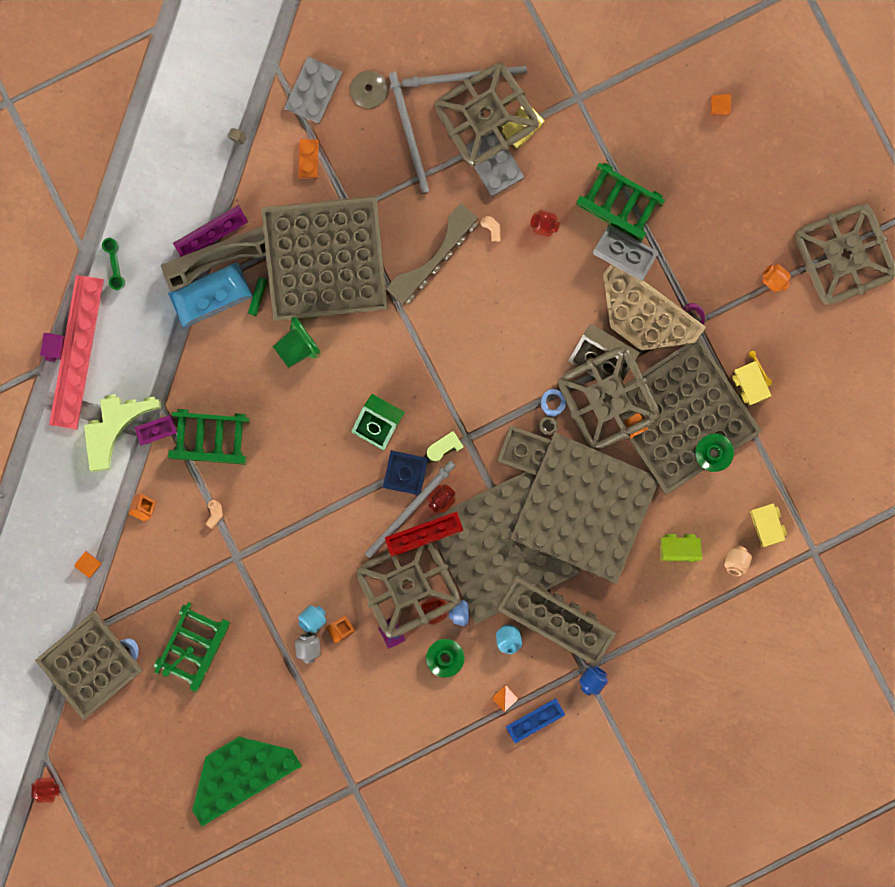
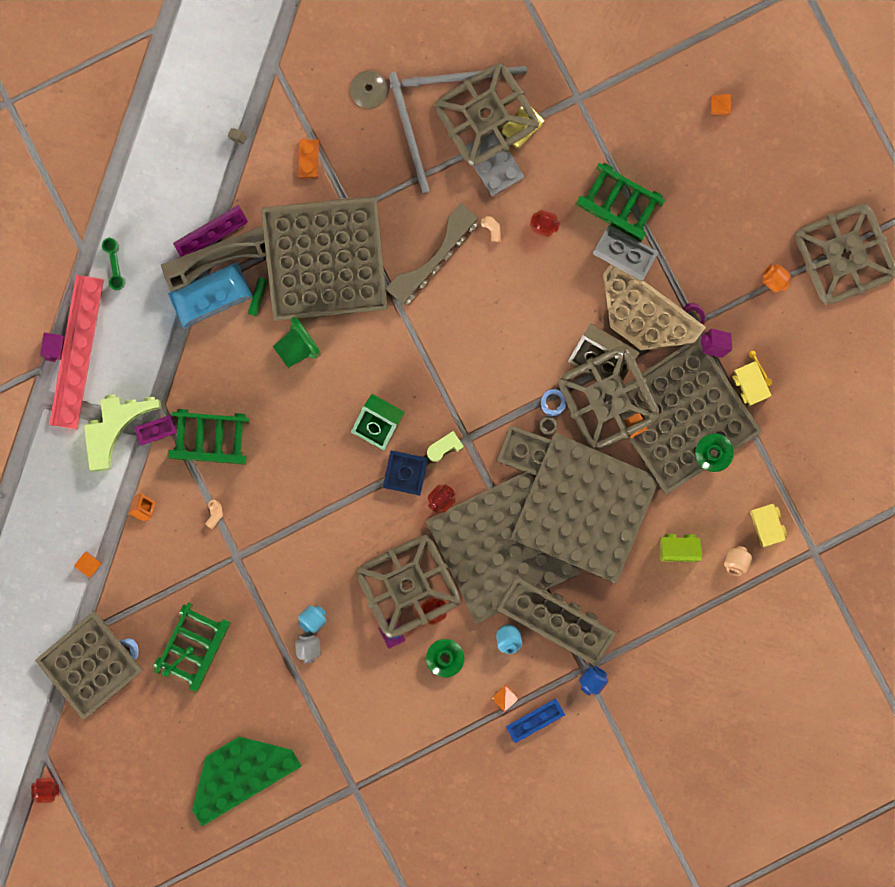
light grey plate [284,57,343,124] -> none
orange slope [326,615,355,643] -> none
light grey bar [365,460,456,558] -> none
red plate [384,511,464,557] -> none
medium blue cone [449,600,469,627] -> none
none -> magenta brick [701,329,732,358]

